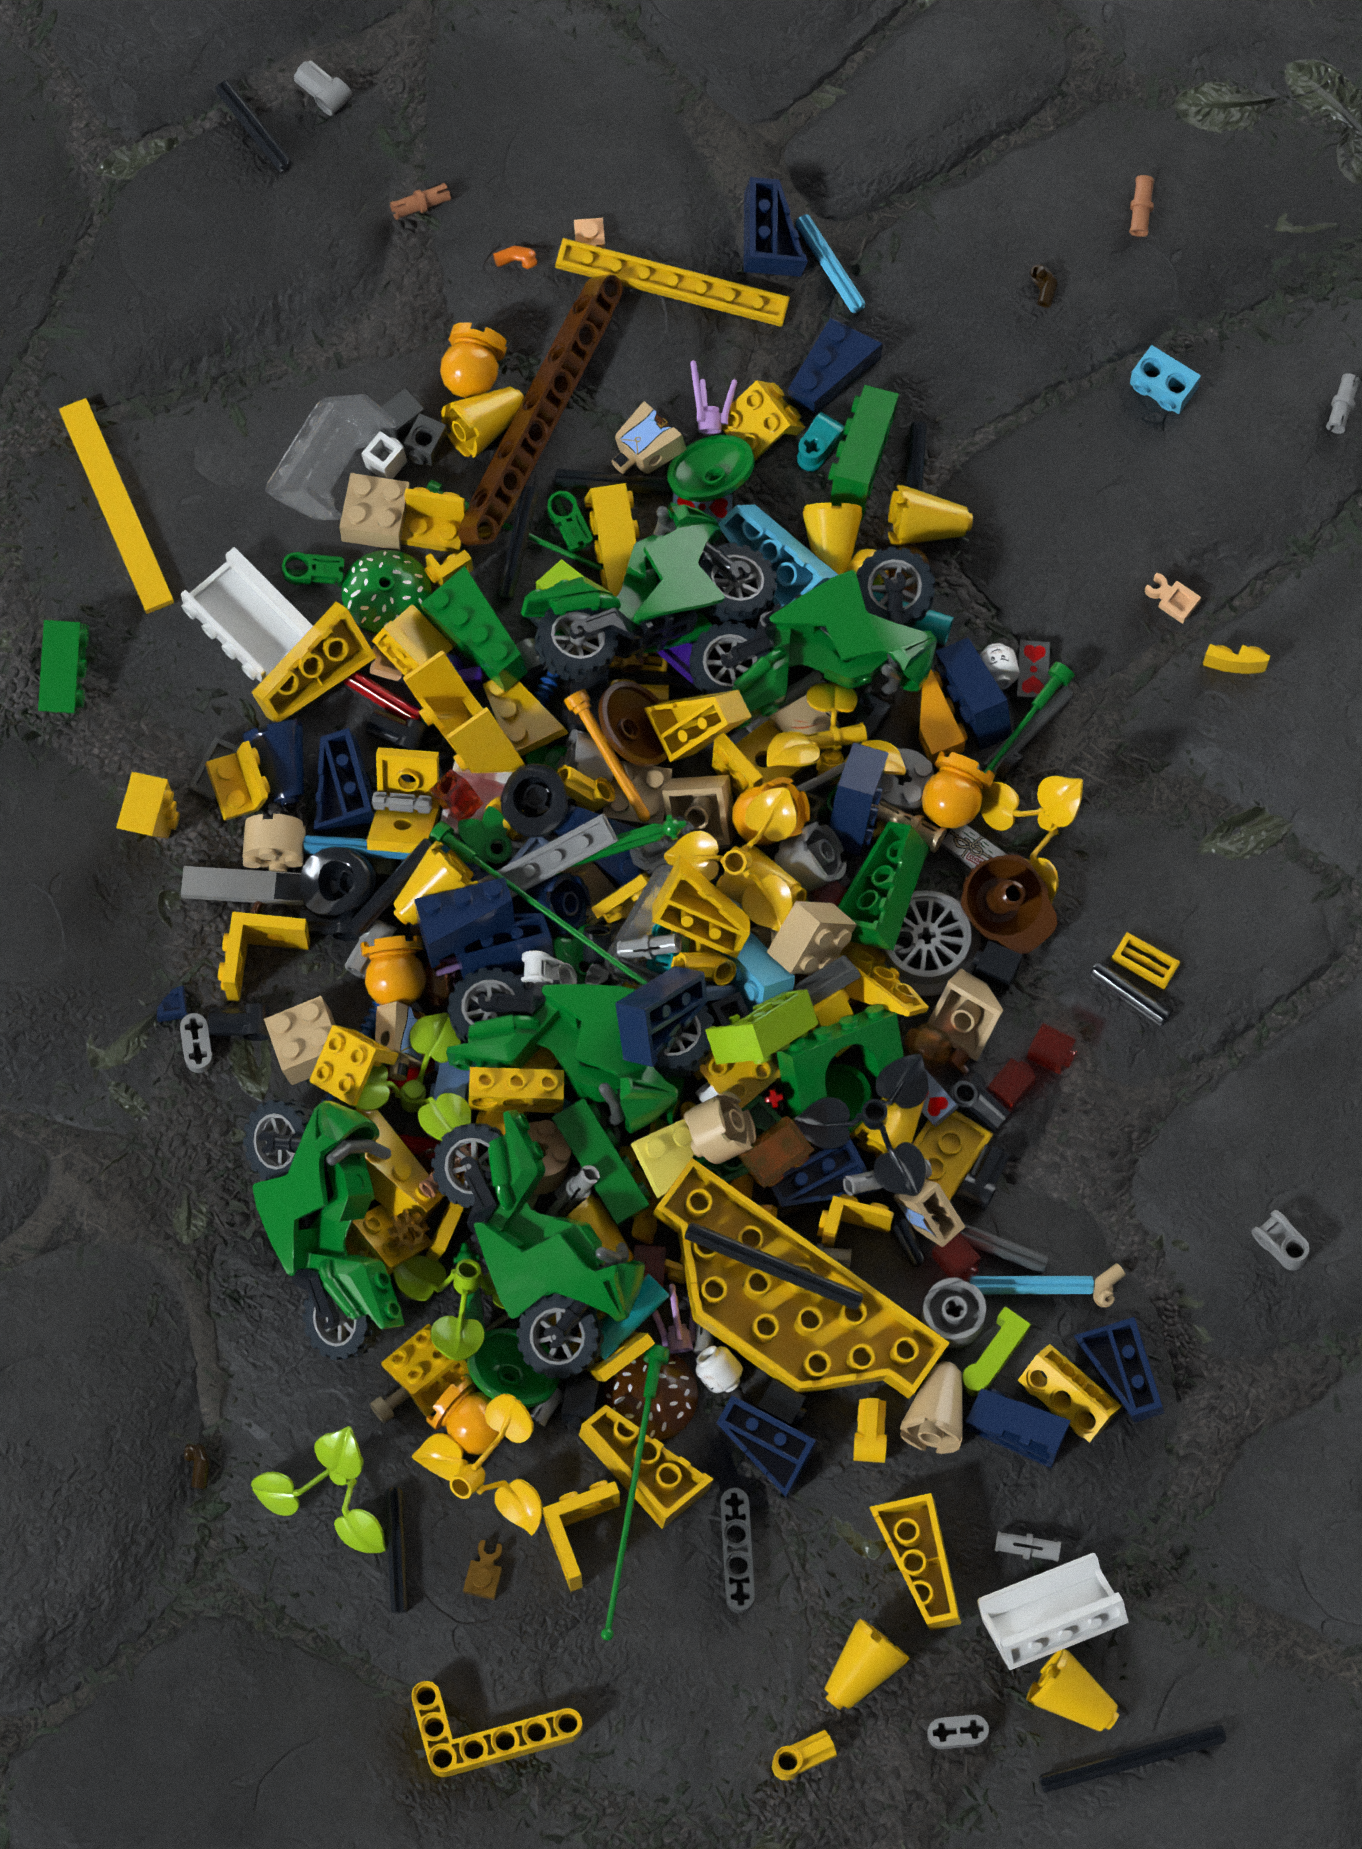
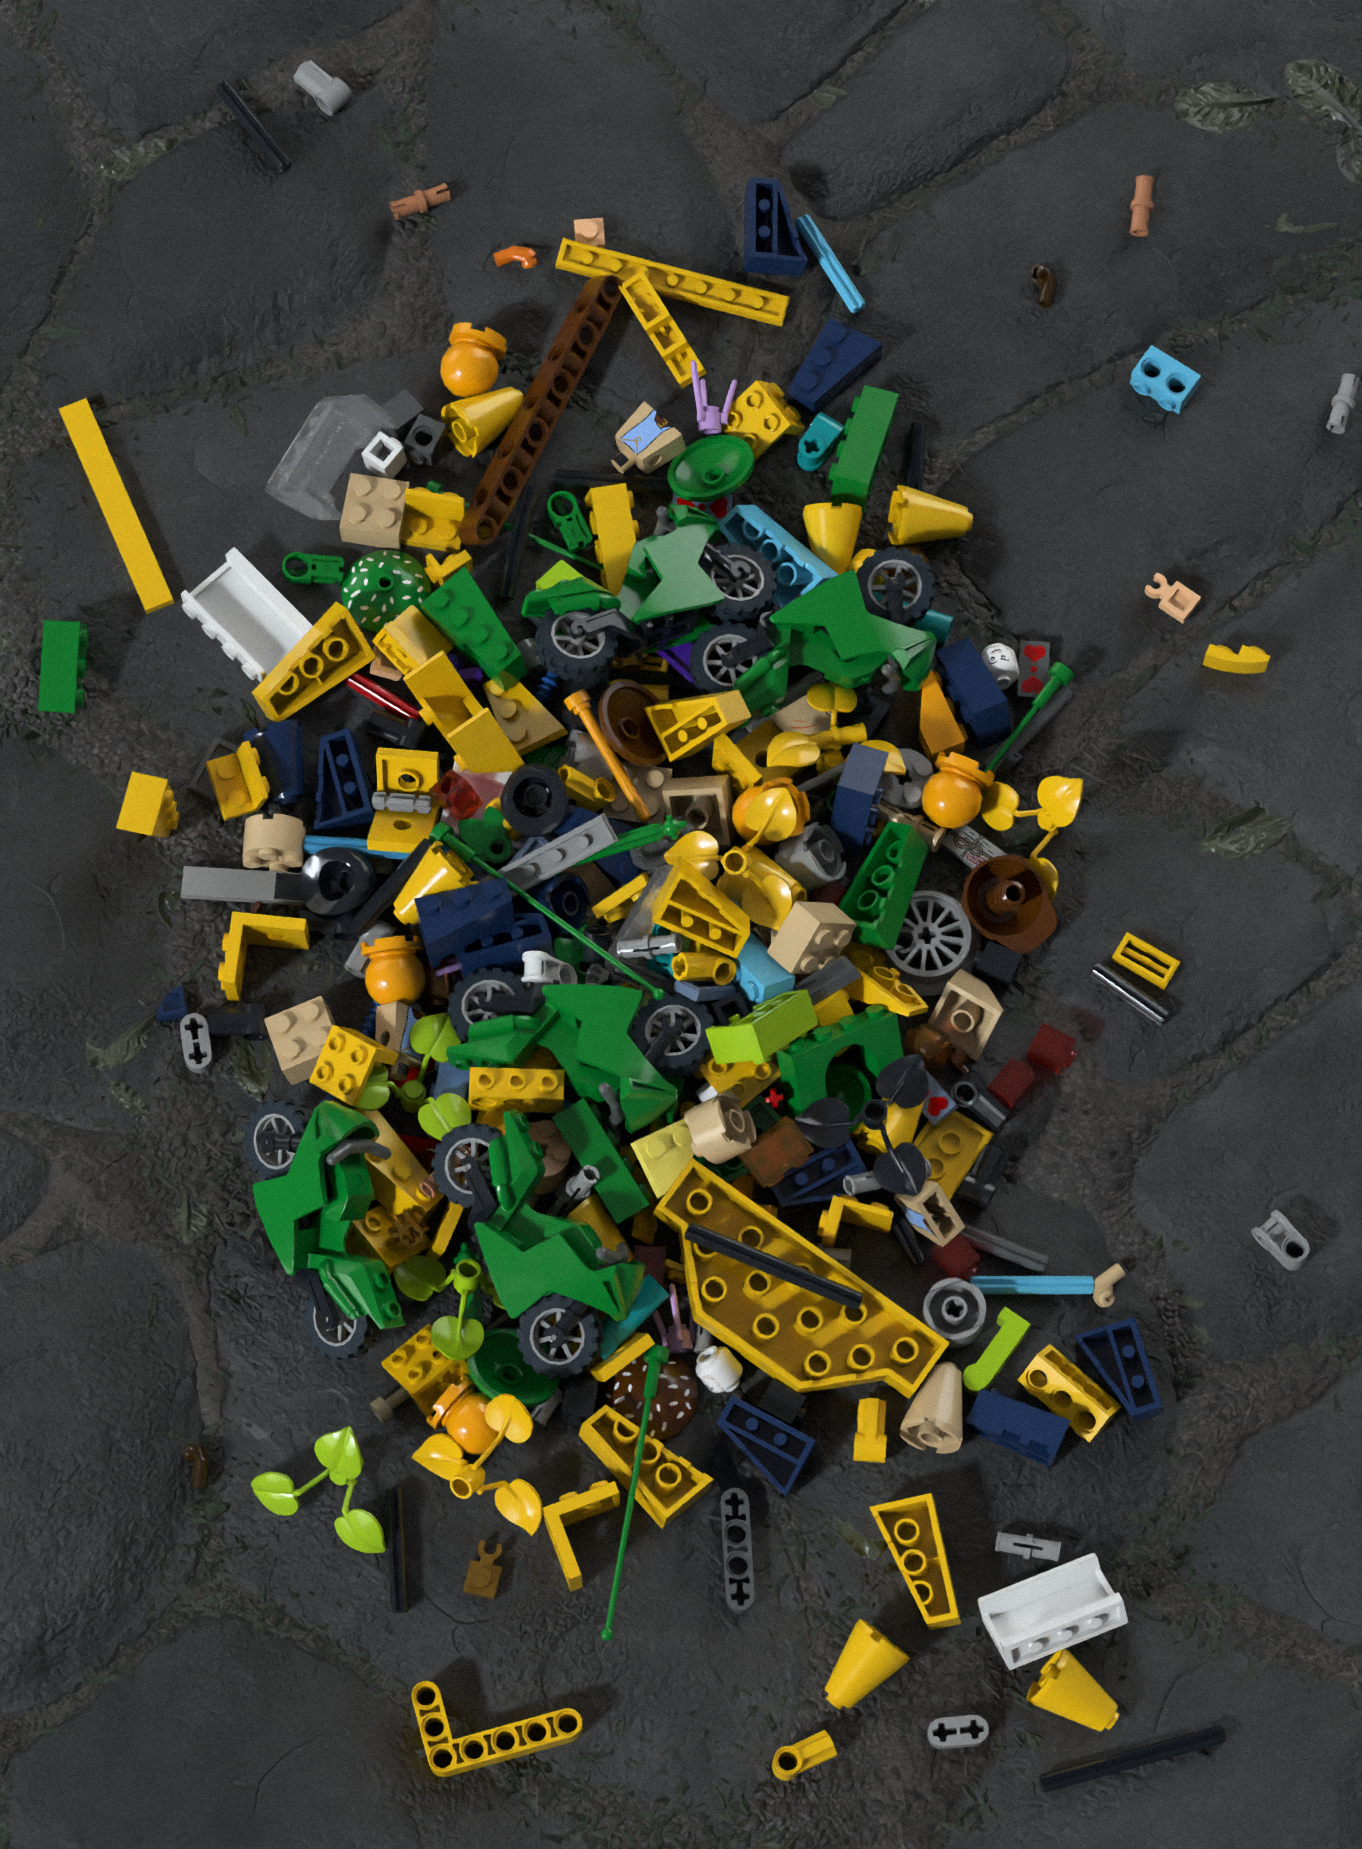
dark blue wedge [615,966,708,1067] -> none
none -> yellow slope [618,270,707,389]

